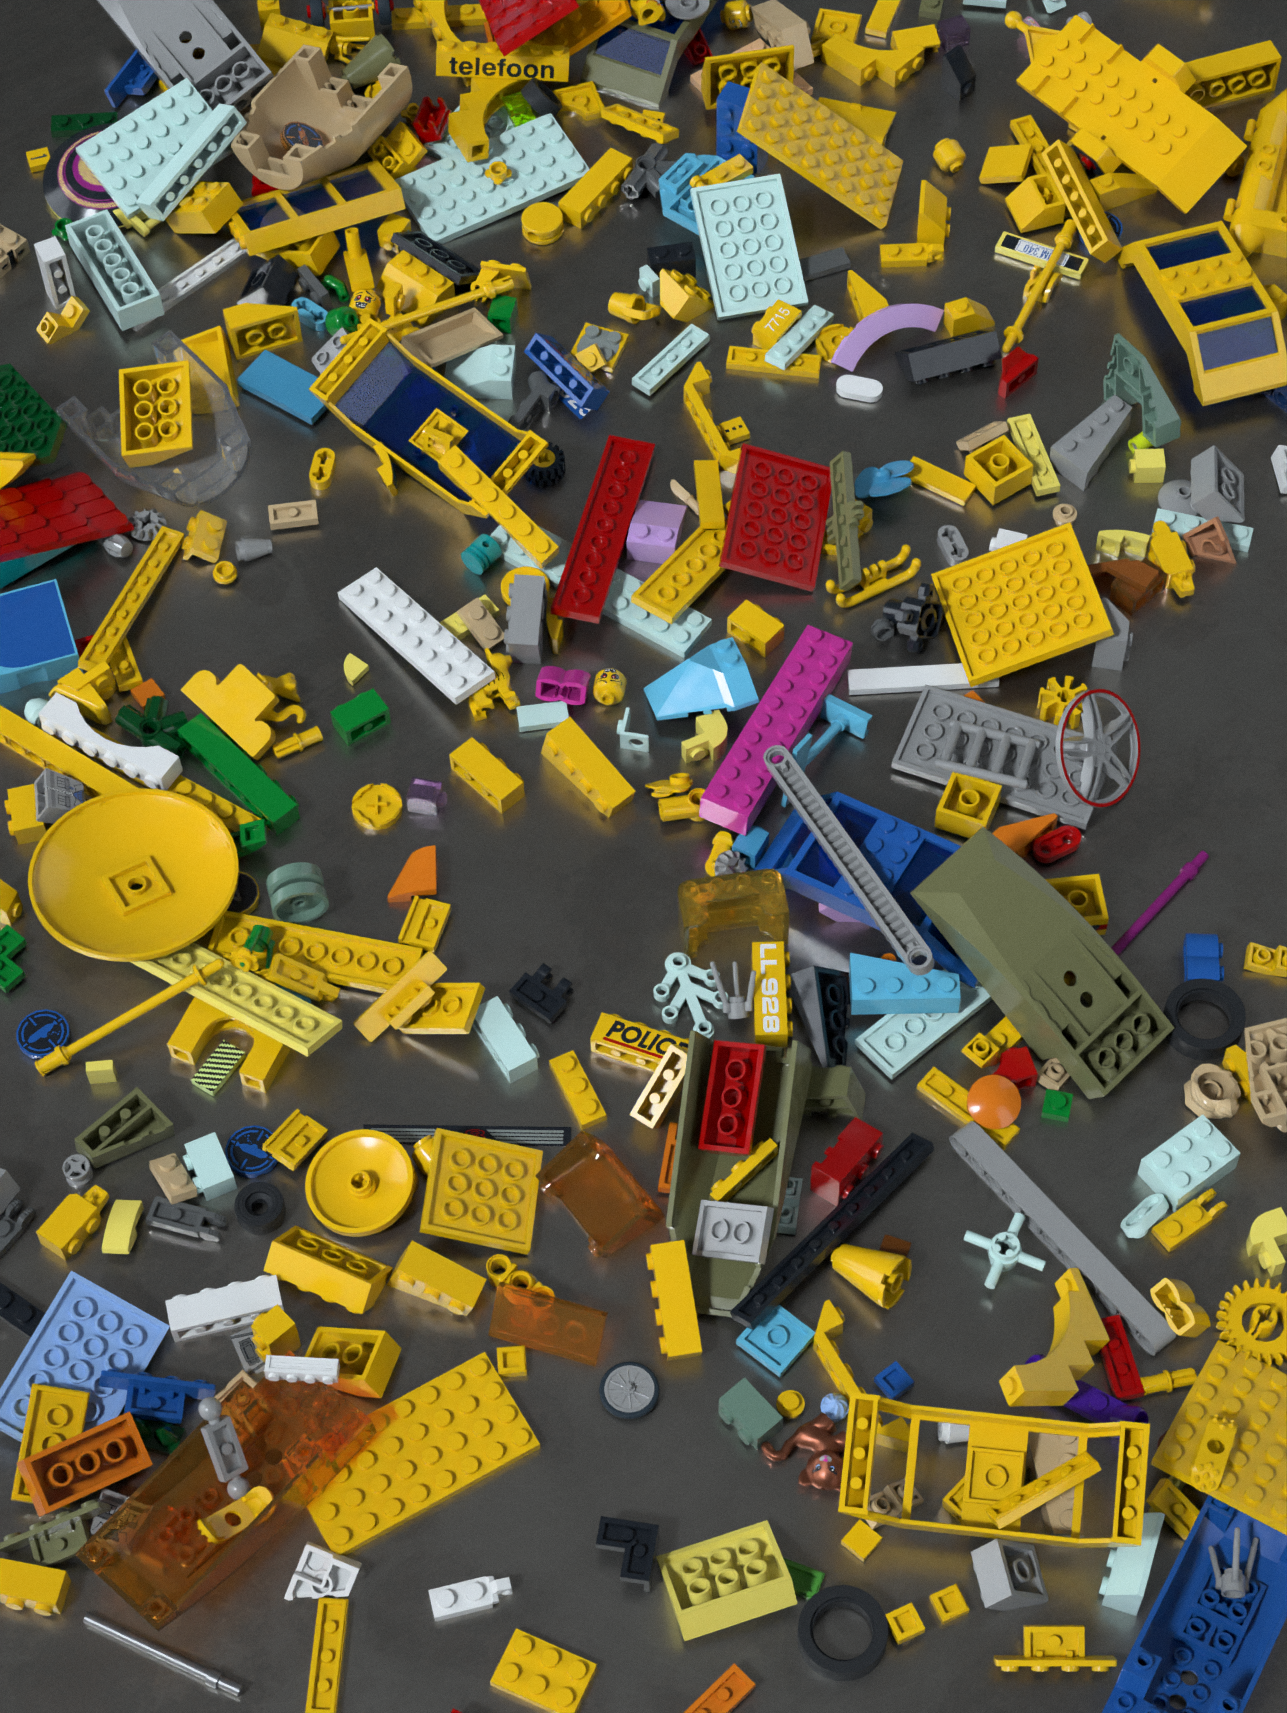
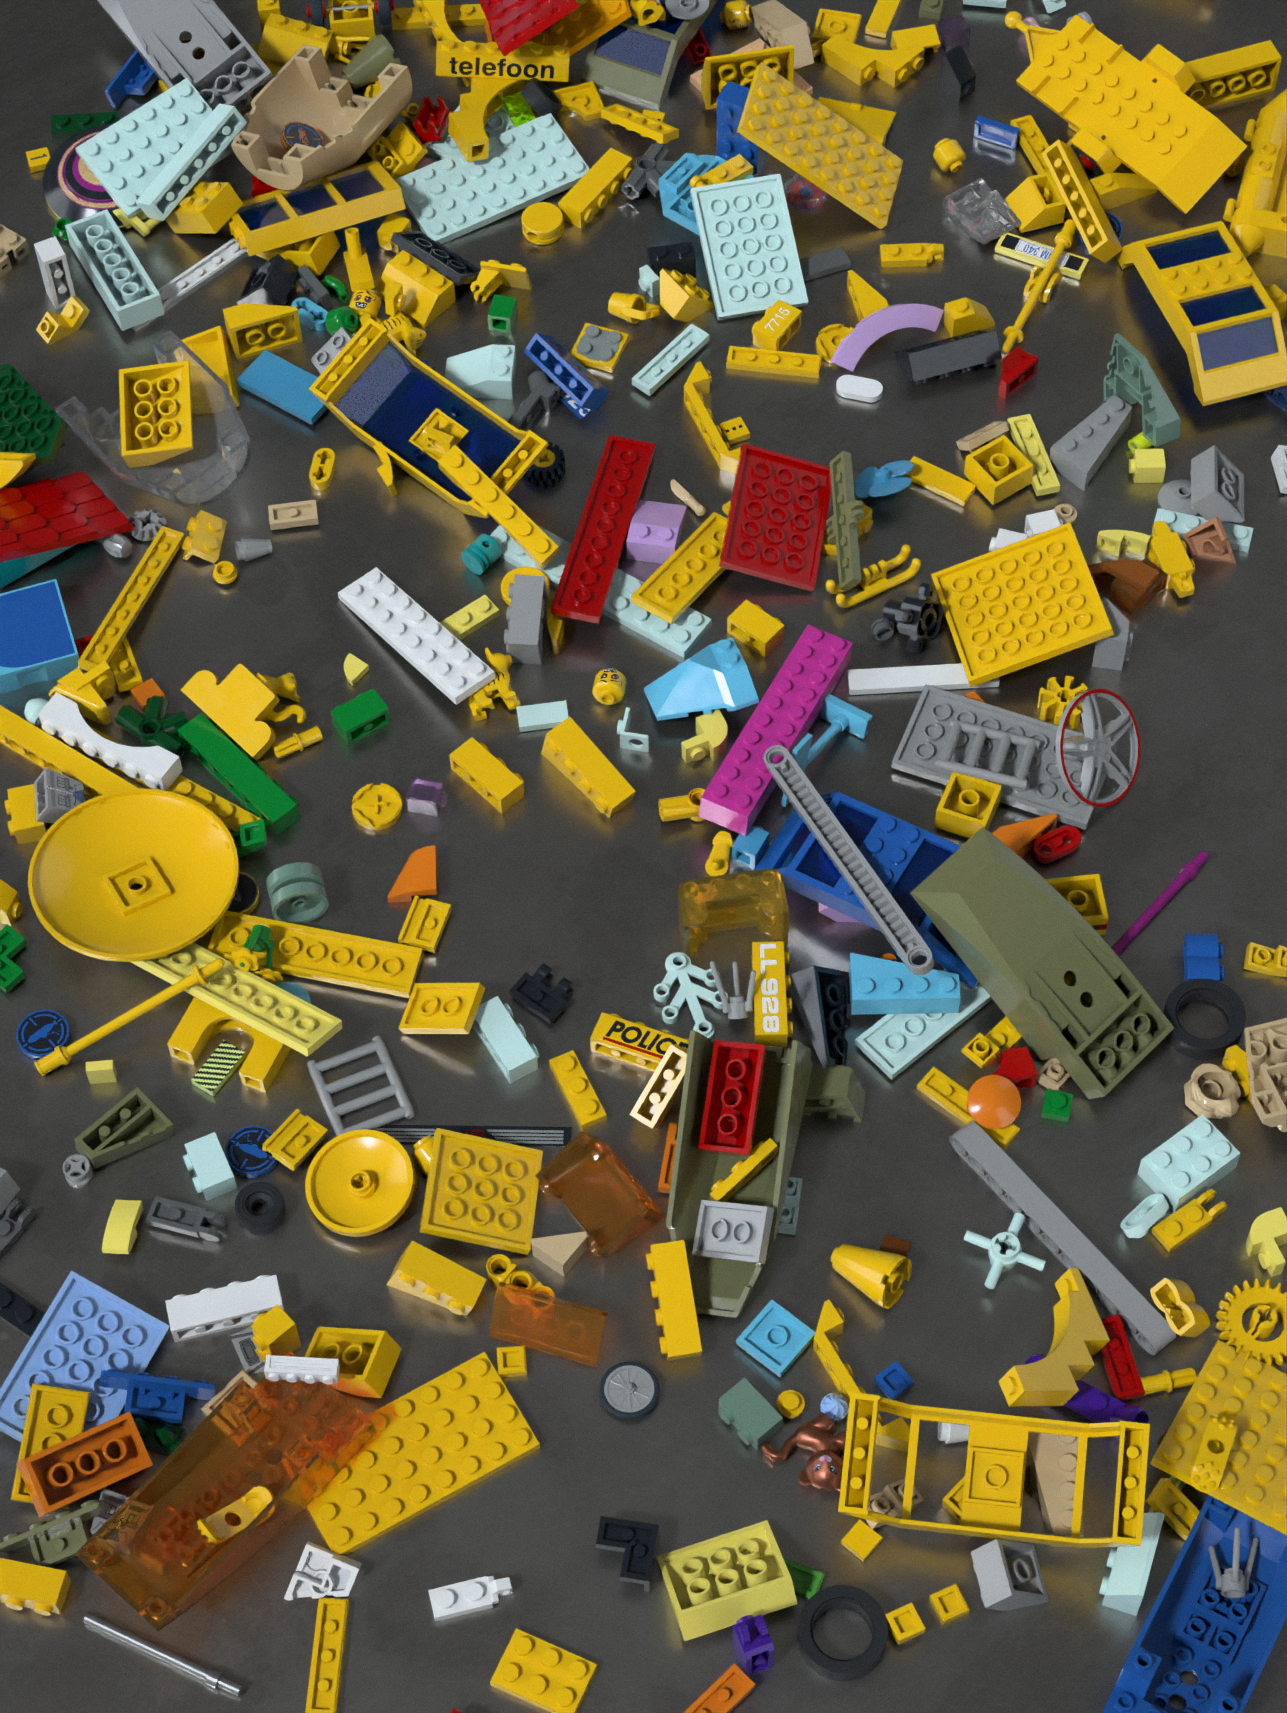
yellow hinge [36,1185,110,1261] -> none
tan plate [149,1153,197,1205] -> none
light grey plate [198,1397,251,1500] -> none
yellow slope [263,1225,393,1314] -> none
yellow hinge [266,953,340,1002] -> none
yellow bar [340,275,514,345] -> none
yellow bracket [353,951,447,1042] -> none
tan slope [401,307,503,368] -> none
tan plate [457,597,504,651] -> none
yellow plate [485,161,512,185] -> none
dark pink brick [535,666,591,705] -> none
yellow plate [575,343,607,373] -> none
yellow plate [645,773,693,798] -> none
yellow tile [693,460,725,529] -> none
light grey gear [714,850,749,892] -> none
black plate [730,1132,935,1330] -> none
light aqua plate [765,305,834,370] -> none
red wedge [810,1117,884,1206] -> none
yellow slope [917,180,951,247] -> none
light grey beam [937,525,969,566] -> none
yellow tile [979,144,1034,184] -> none
yellow tile [985,1451,1101,1530] -> none
yellow bracket [994,1625,1117,1672] -> none
none -> light grey bar [307,1035,415,1137]
none -> tan slope [531,1231,588,1277]
none -> dark purple hinge [733,1615,775,1676]
none -> clear tile [784,173,828,210]
none -> clear slope [942,178,1022,245]
none -> blue tile [974,115,1020,150]
none -> white brick [1024,509,1063,538]

